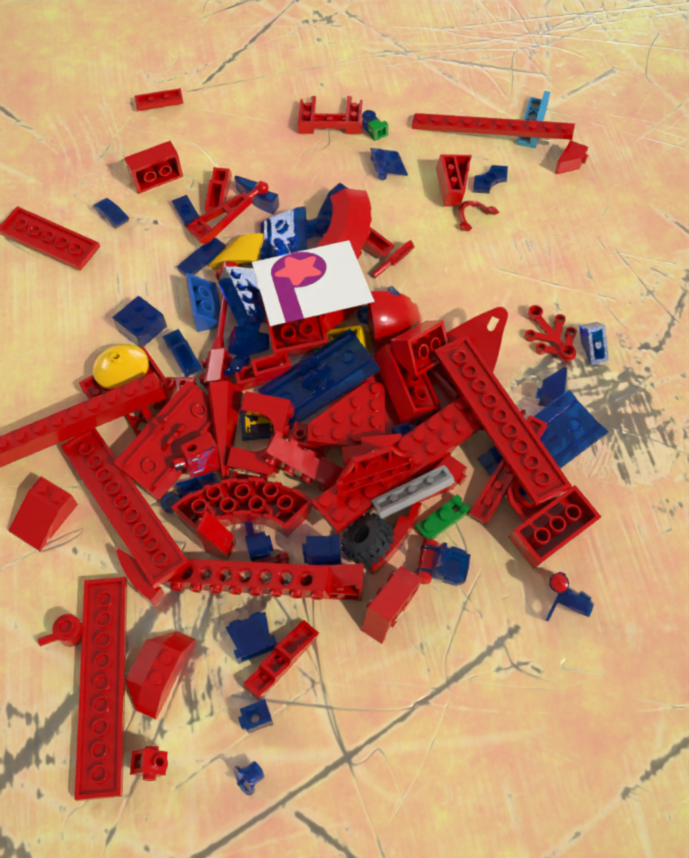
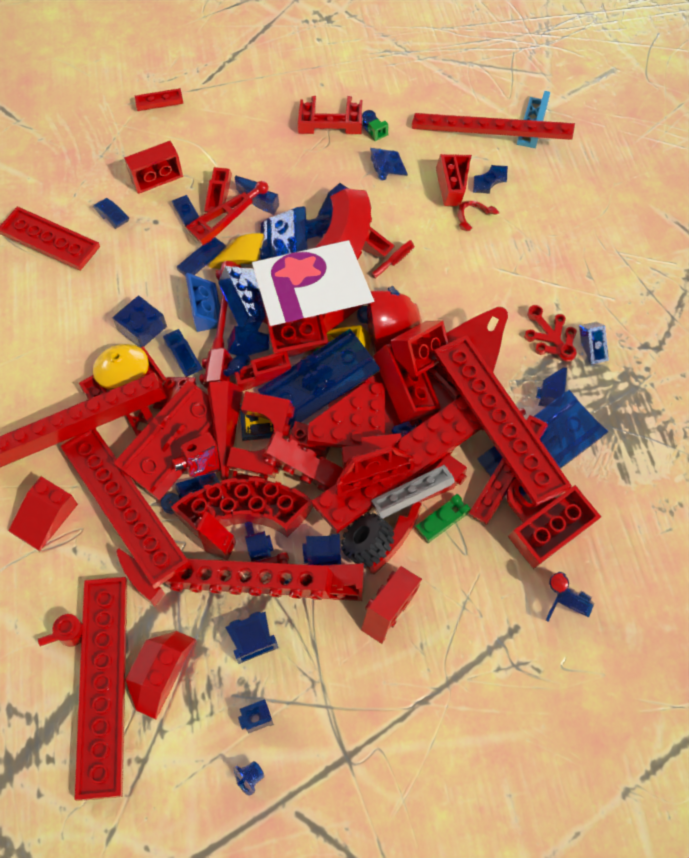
red brick [130,746,168,781] -> none
red slope [243,620,319,701] -> none
clear blue piece [415,539,471,586] -> none
red slope [555,140,589,174] -> none

